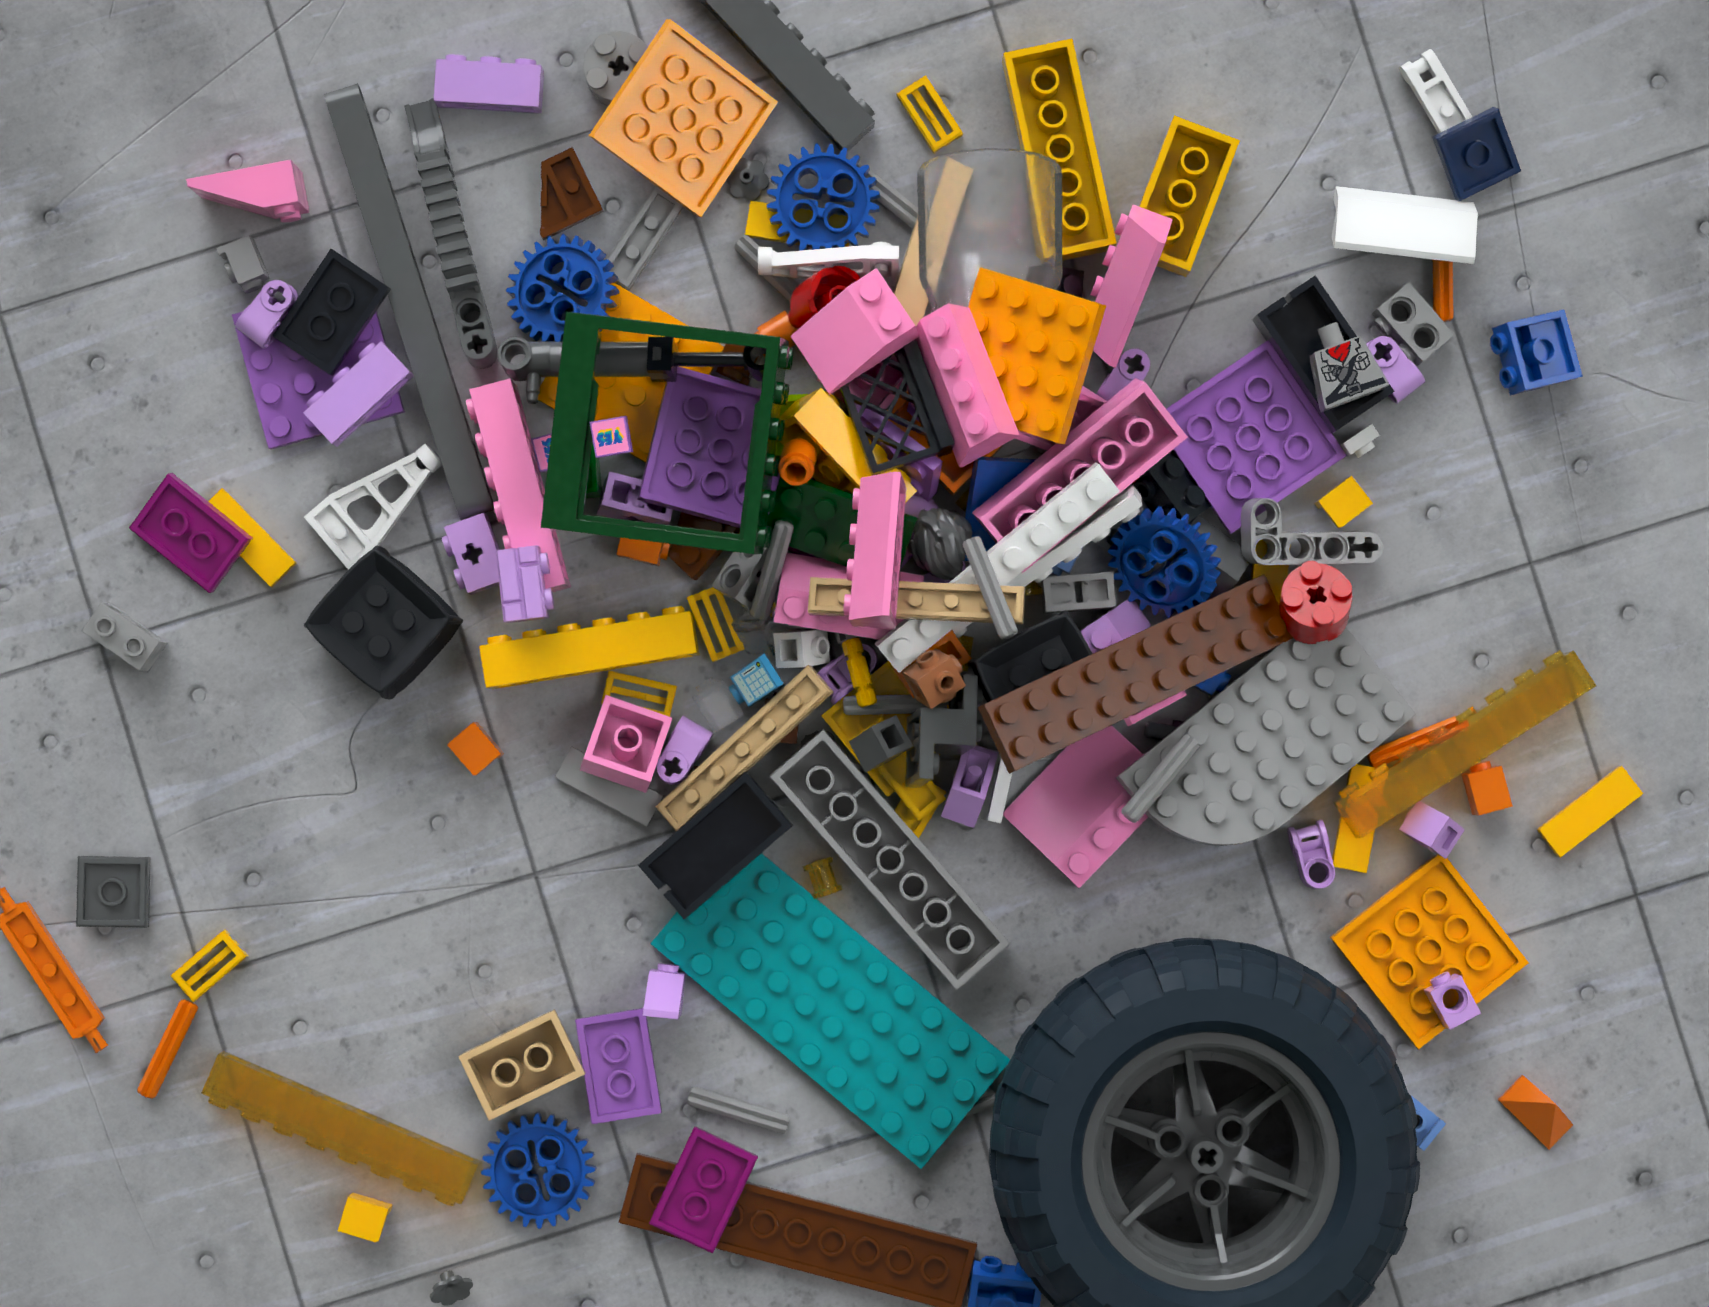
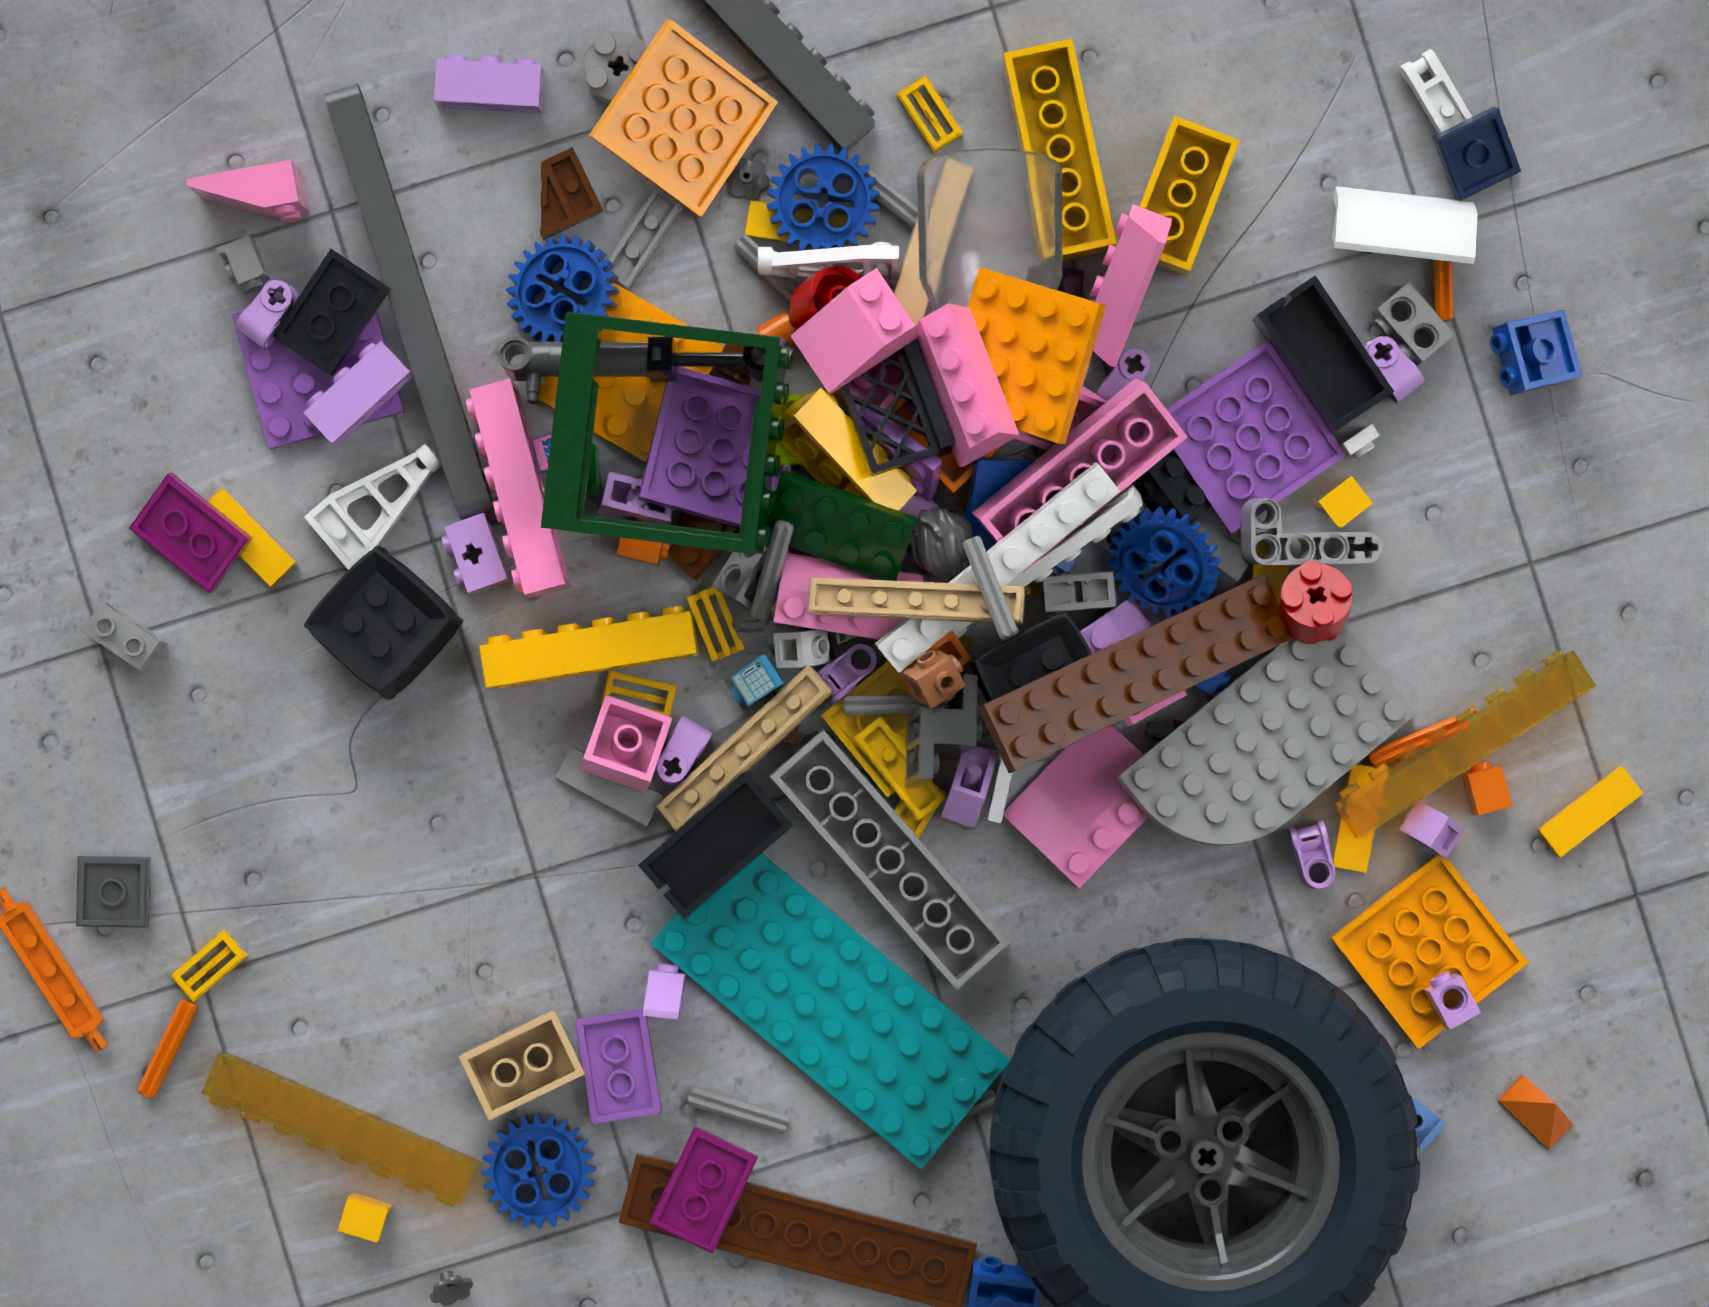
dark grey piece [404,98,498,369] -> none
orange panel [447,722,504,775] -> none
lavender brick [495,545,554,623] -> none
tile [590,416,633,458] -> none
orange brick [778,438,817,486] -> none
clear yellow bush [802,856,843,899] -> none
yellow axle [842,638,877,707] -> none
bright pink slope [844,472,907,629] -> none
dark grey brick [849,715,913,773] -> none
light grey axle [1121,734,1199,823] -> none
light grey torso [1310,322,1389,412] -> none

